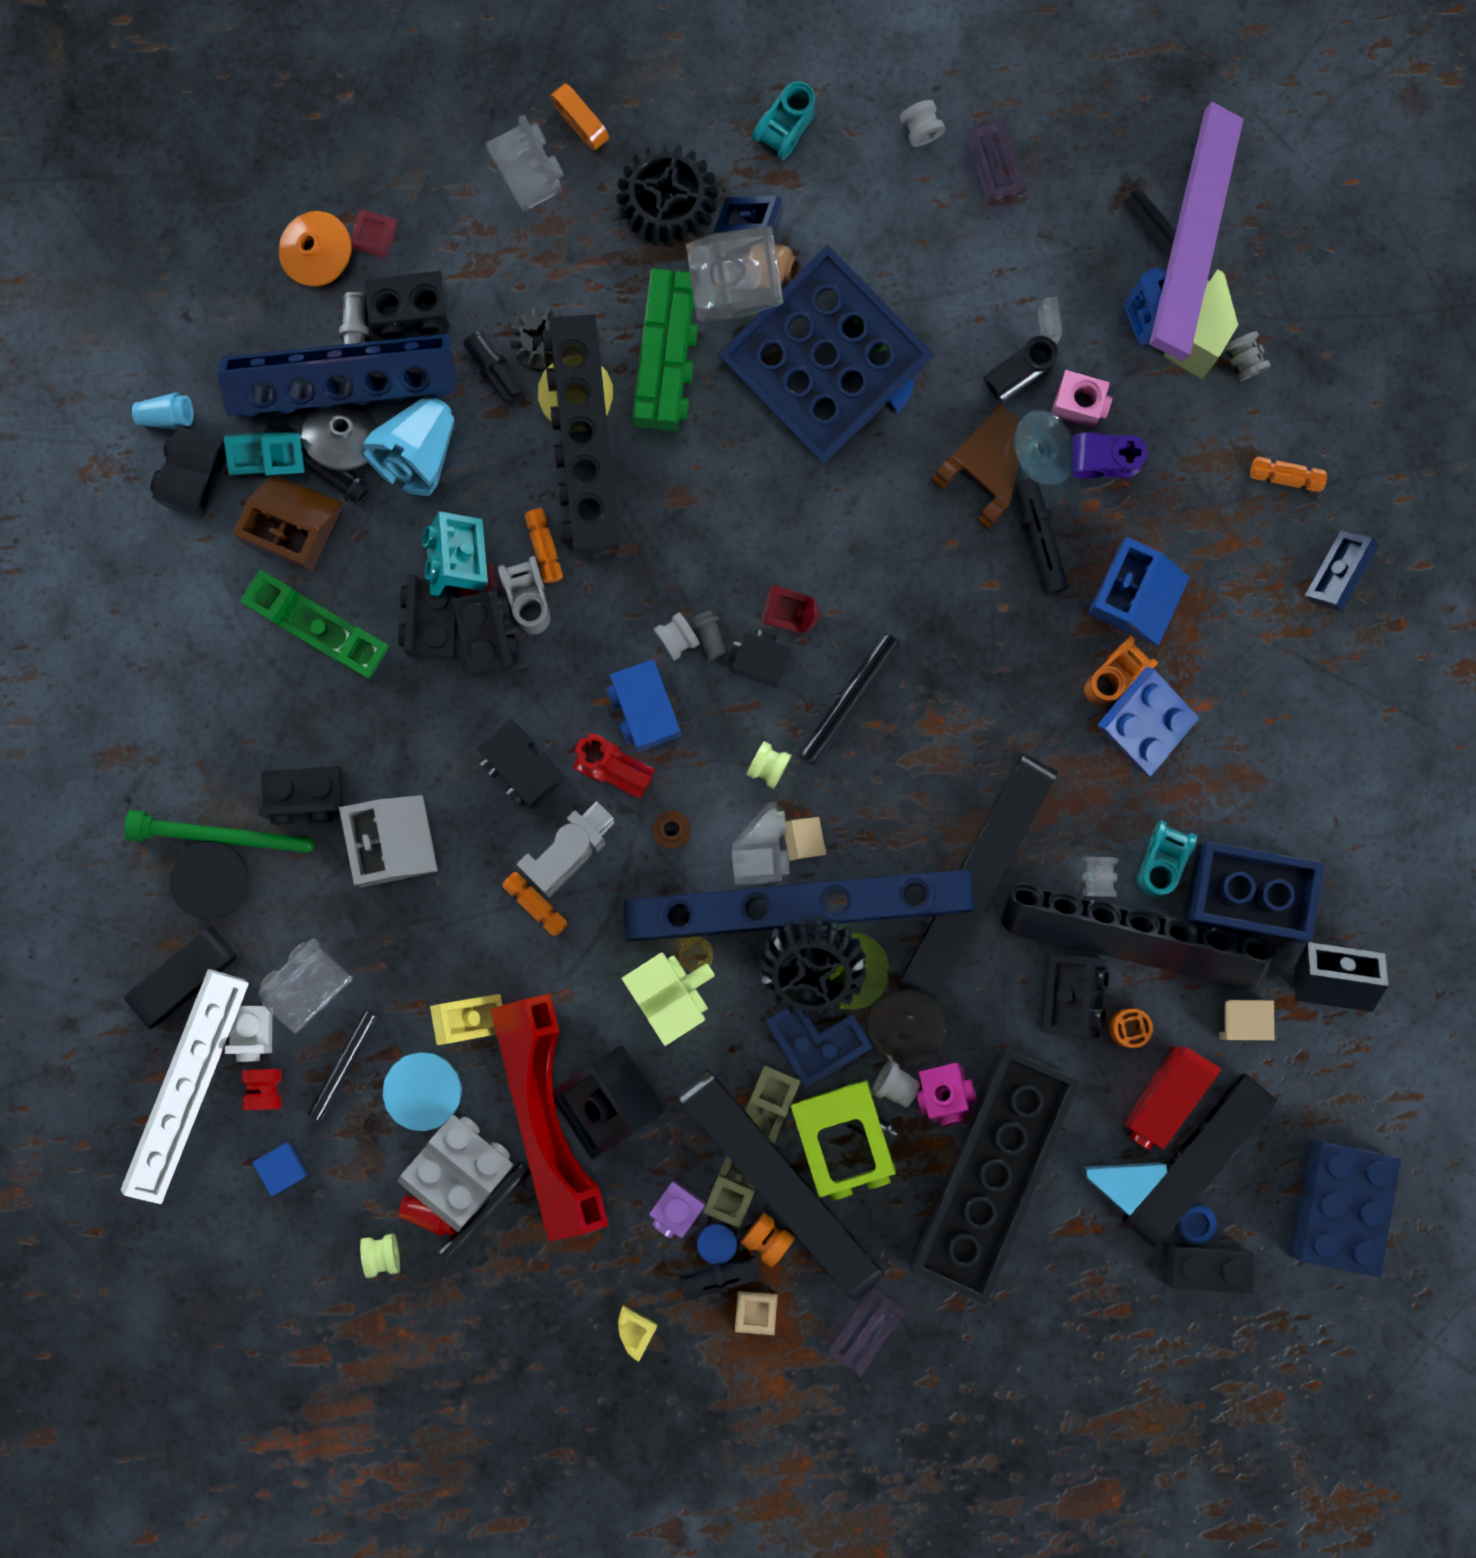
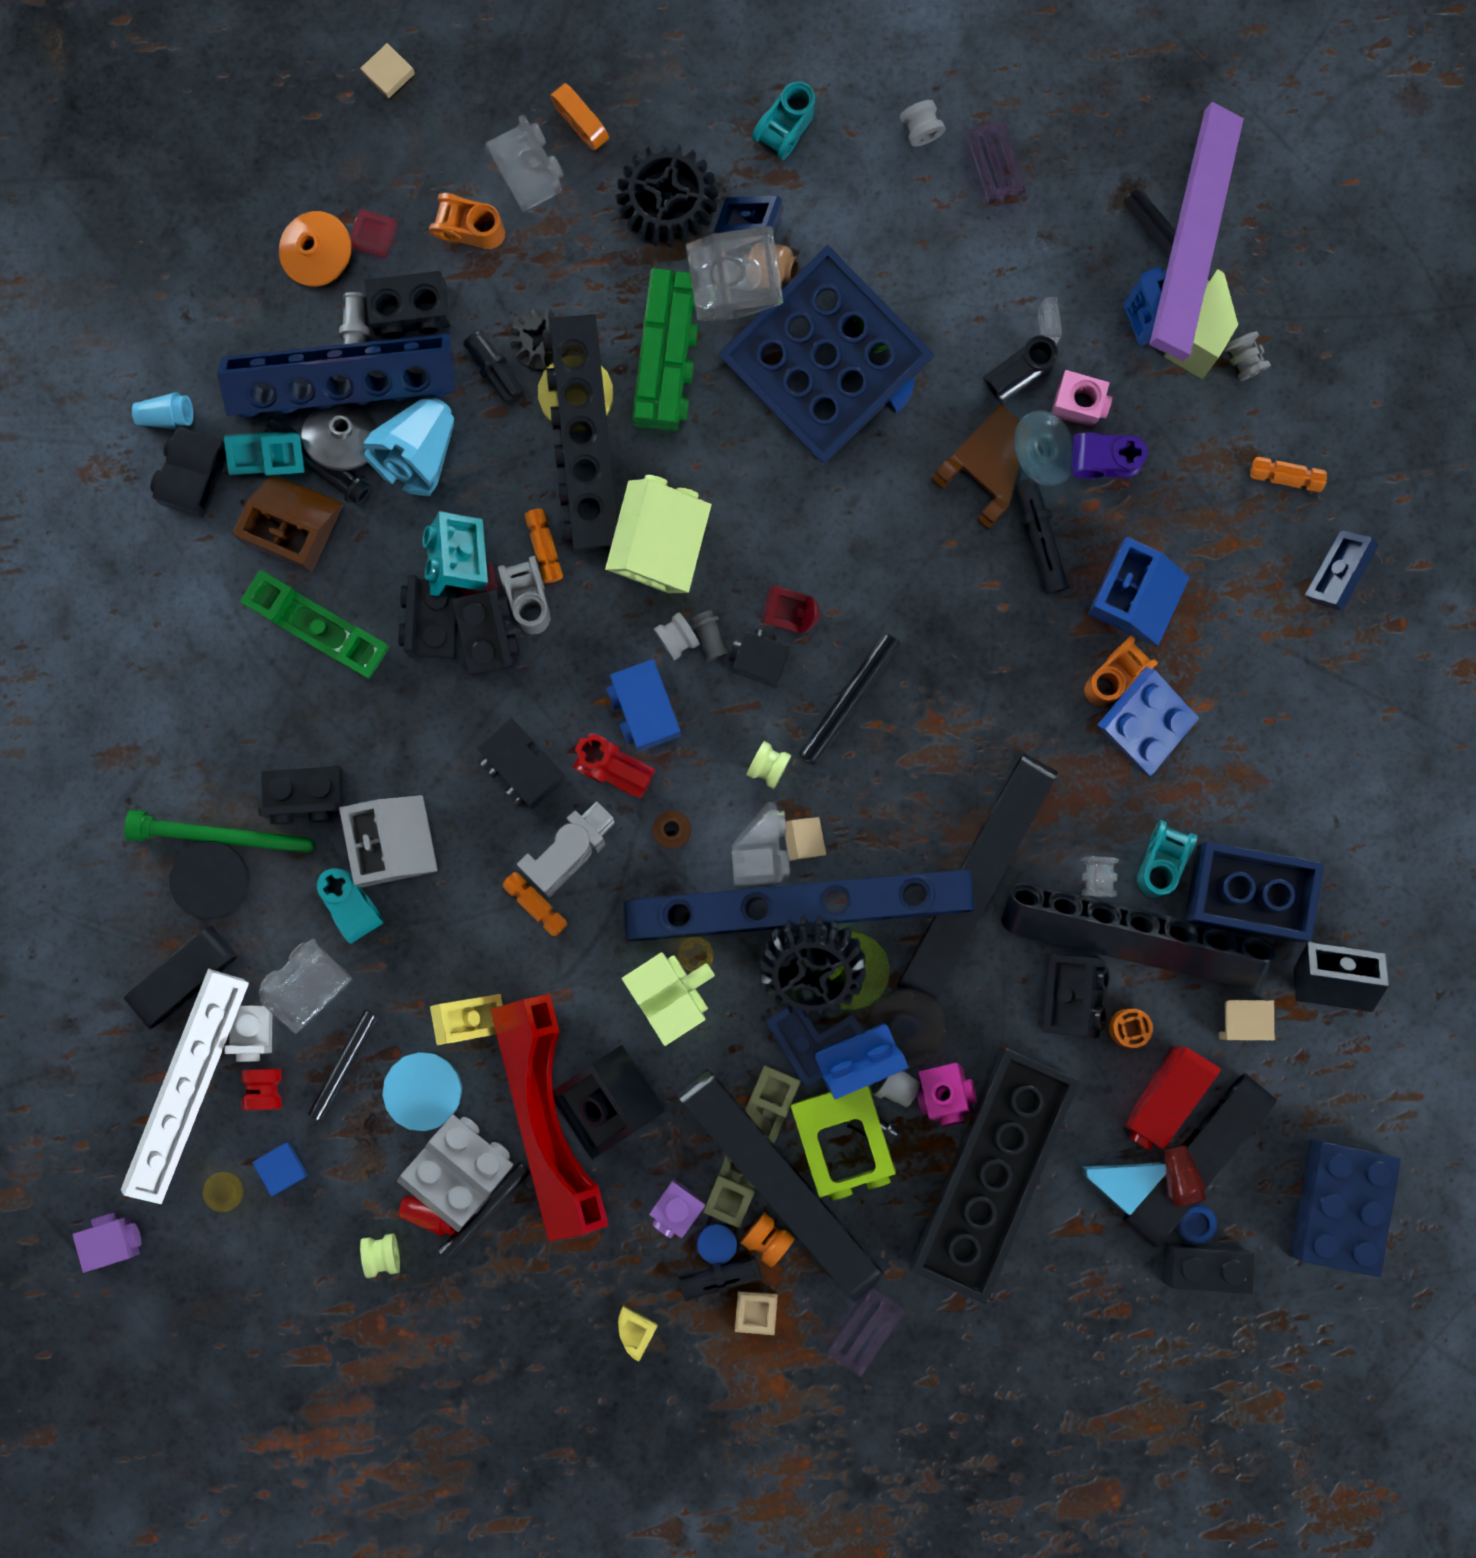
none -> medium lavender brick [72,1212,141,1273]
none -> clear yellow plate [203,1172,244,1212]
none -> teal piece [317,868,384,944]
none -> tan tile [360,43,415,99]
none -> orange piece [428,193,506,249]
none -> yellowish green brick [605,475,712,593]
none -> blue bracket [814,1024,909,1100]
none -> clear red cone [1163,1145,1208,1208]

